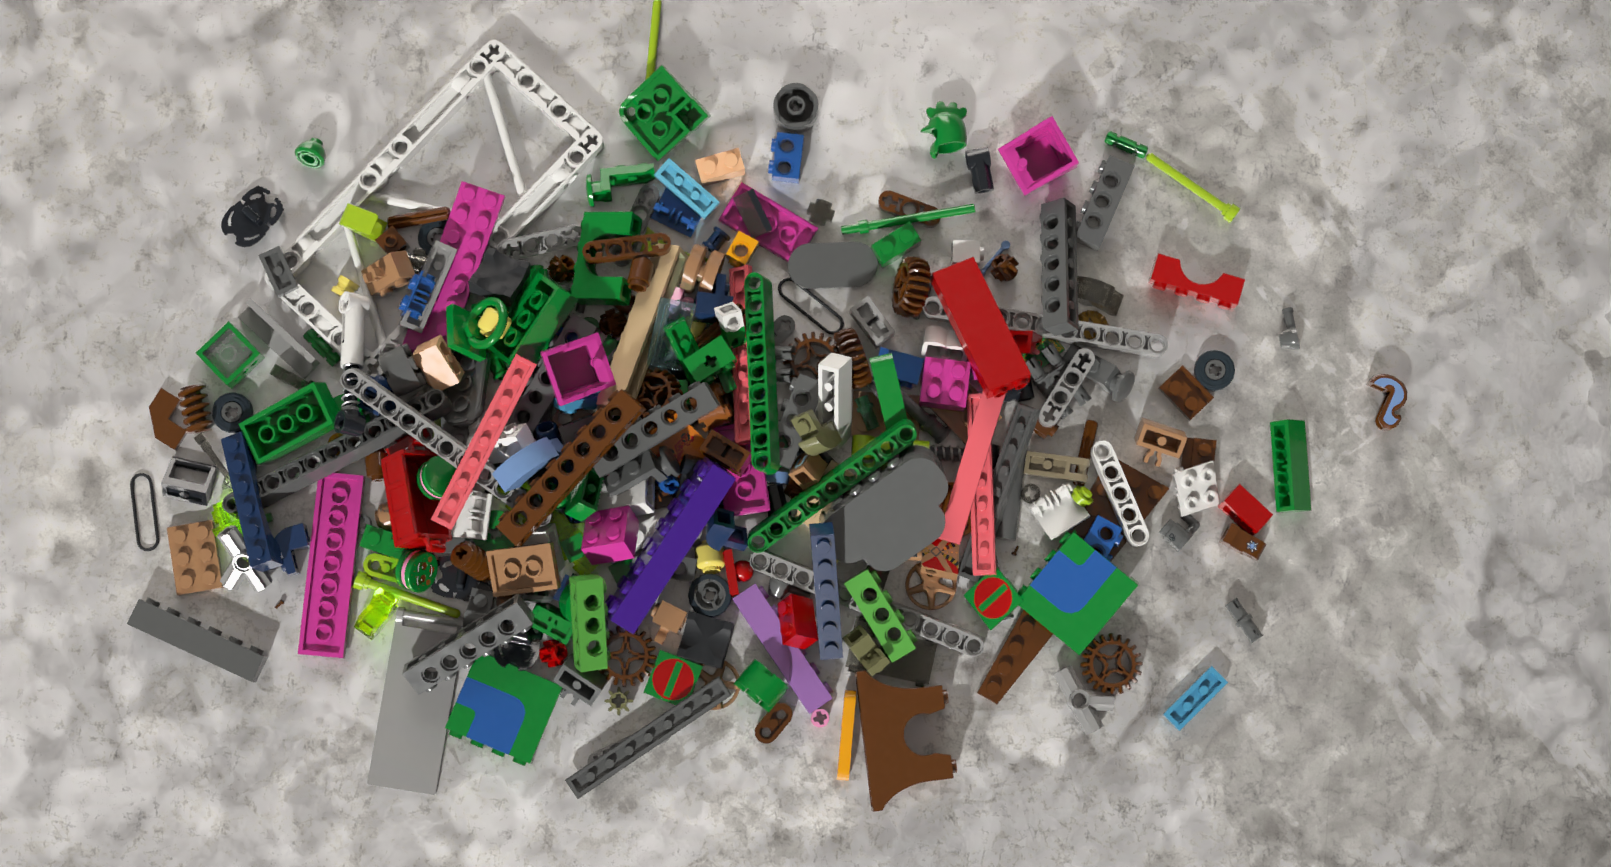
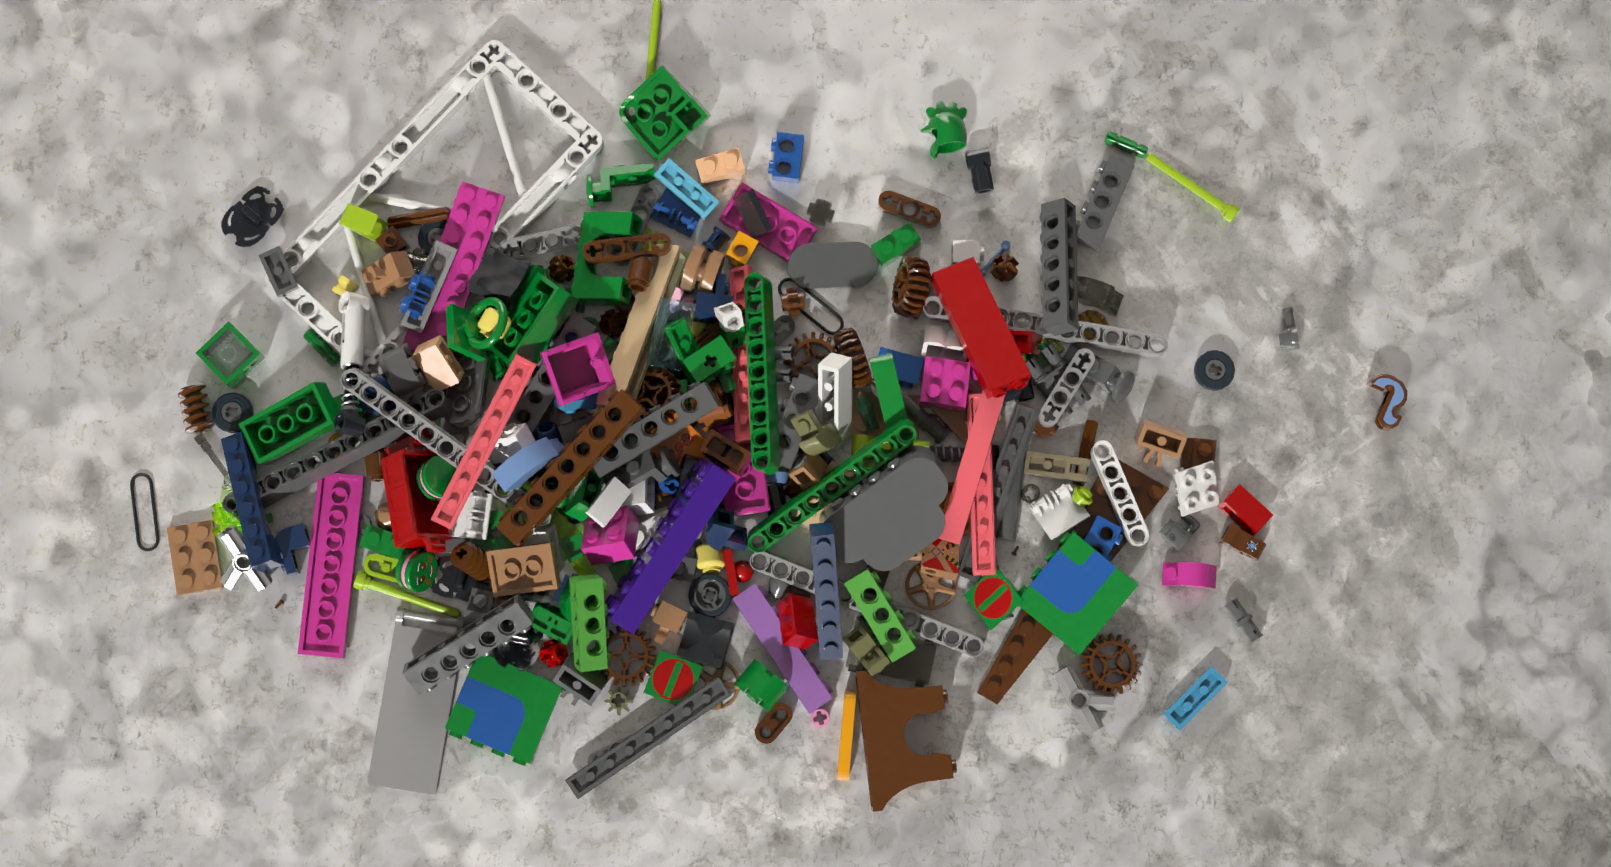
dark grey brick [127,597,268,682] -> none
reddish brown tile [149,388,187,451] -> none
black tile [161,456,218,506] -> none
light grey fence [238,298,320,379] -> none
clear smoke piece [269,364,315,390] -> none
green brick [294,138,326,168] -> none
clear neon green brick [354,587,398,640] -> none
dark grey brick [773,83,818,133] -> none
green bar [841,204,976,235] -> none
light grey brick [849,296,895,349] -> none
dark pink piece [998,116,1079,196] -> none
red arch [1148,253,1245,310] -> none
reddish brown plate [1158,365,1214,421] -> none
green brick [1270,419,1311,513] -> none
none -> white tile [585,477,632,528]
none -> reddish brown gear [781,287,805,316]
none -> dark pink brick [1162,562,1217,589]

